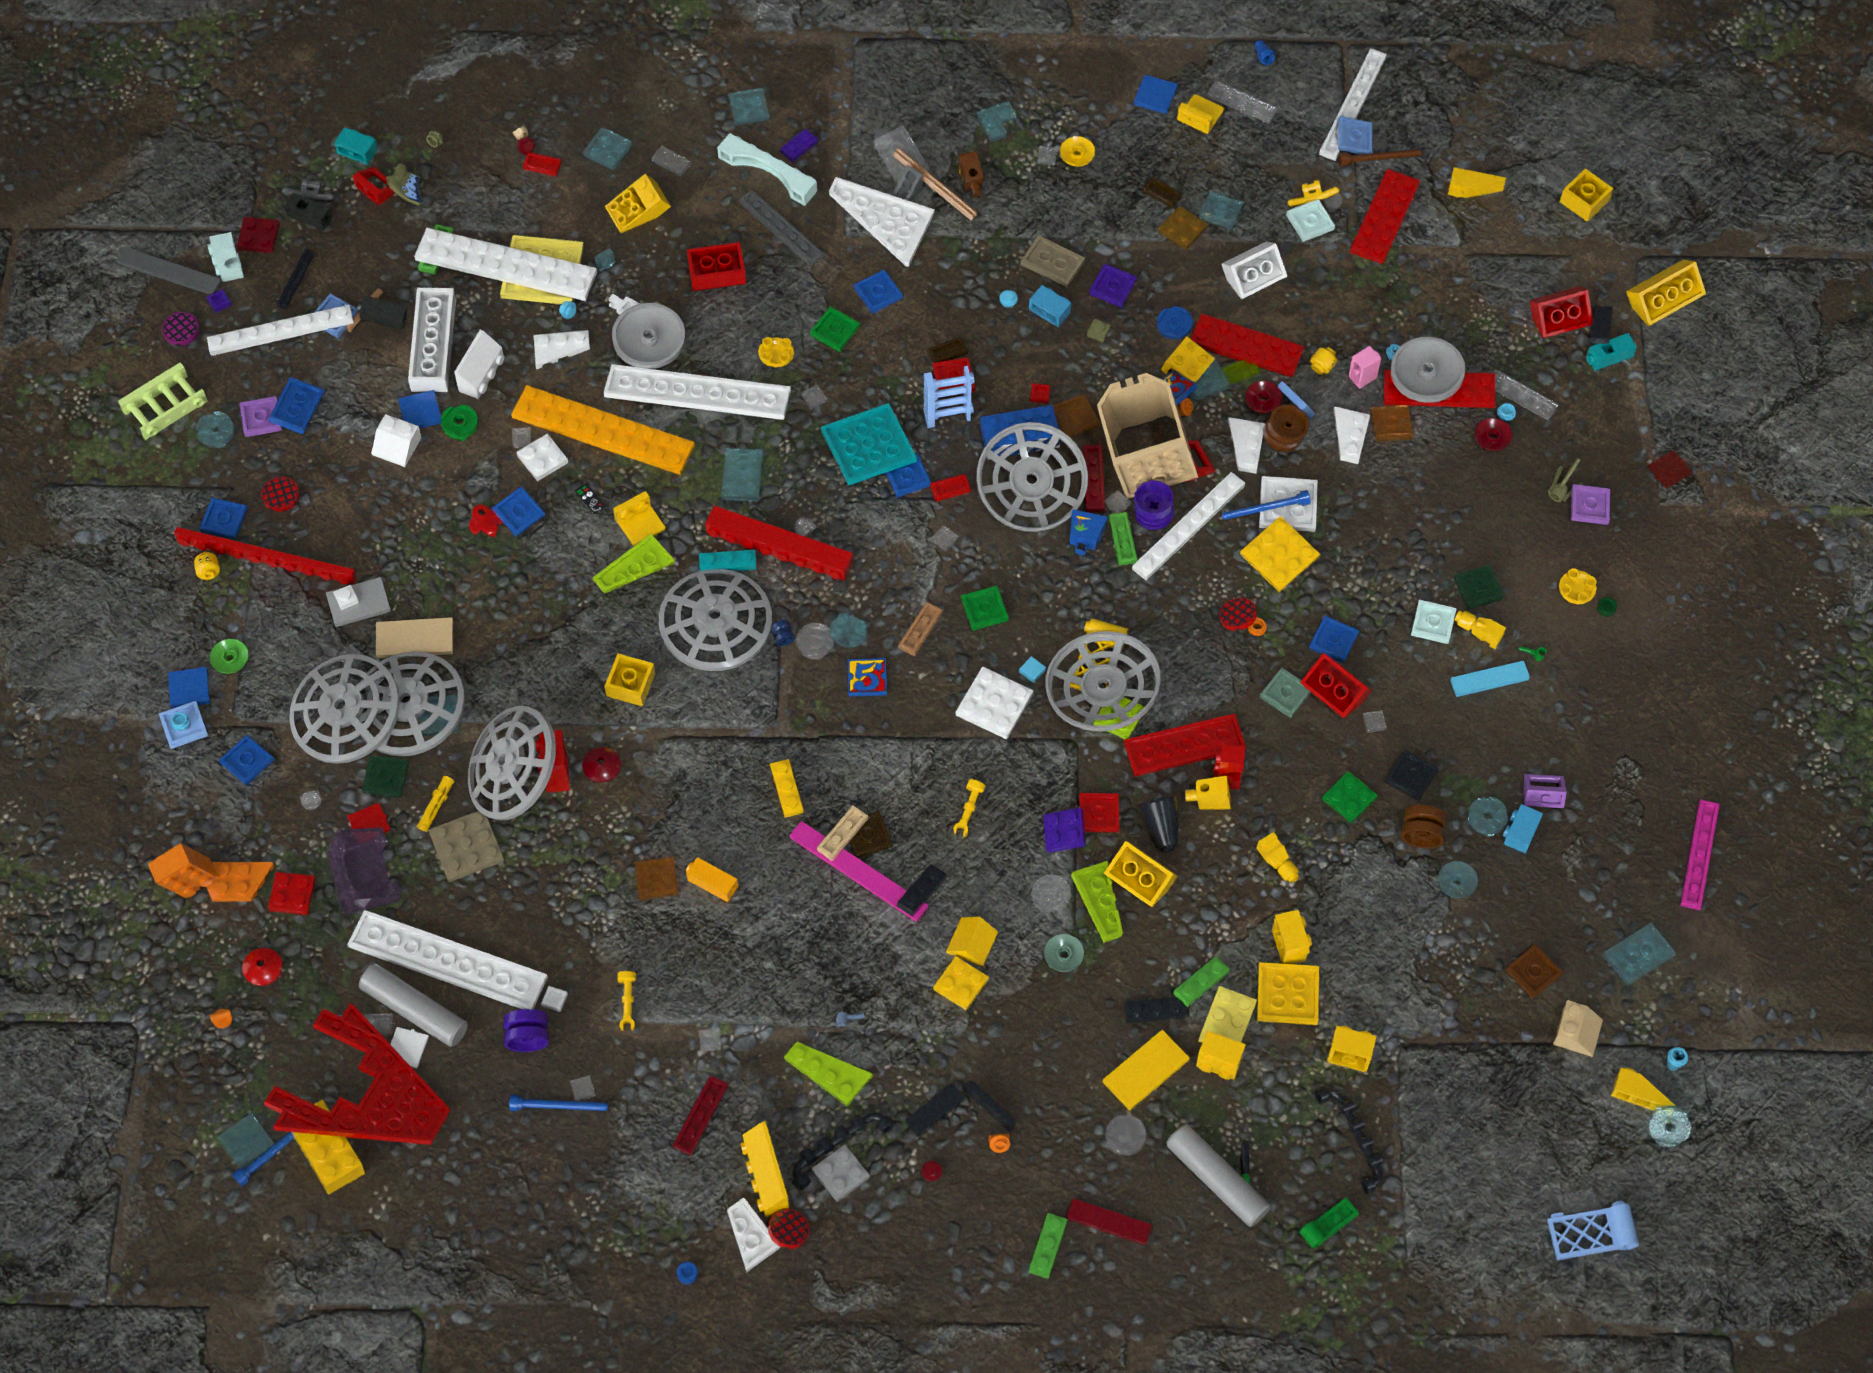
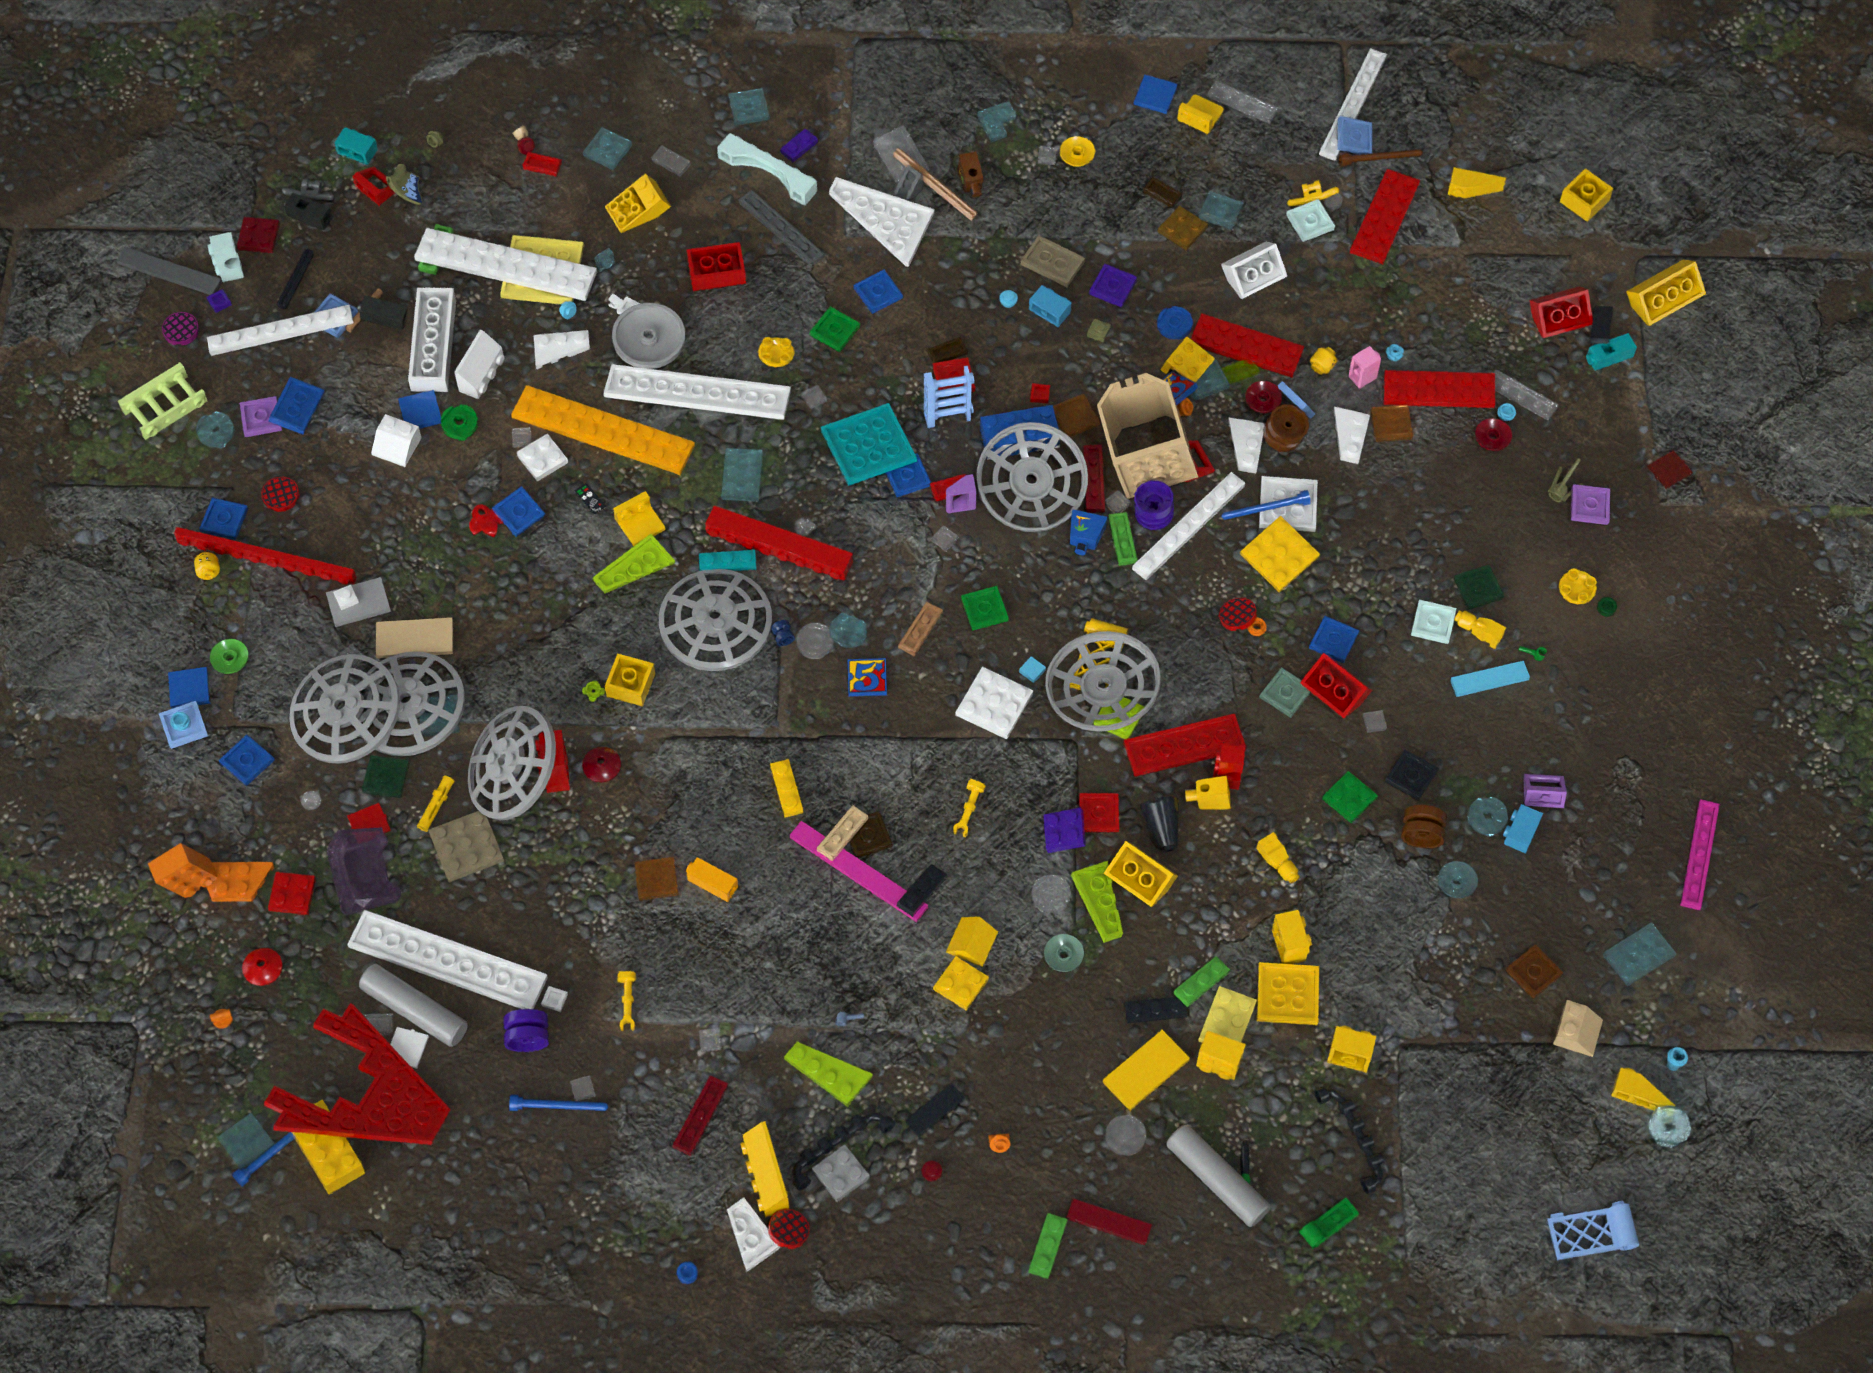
black tile [965,1080,1015,1132] -> none
blue cone [1254,40,1275,65] -> none
light grey dish [1391,337,1465,403] -> none
none -> lime plate [582,681,605,702]
none -> medium lavender tile [946,474,976,513]

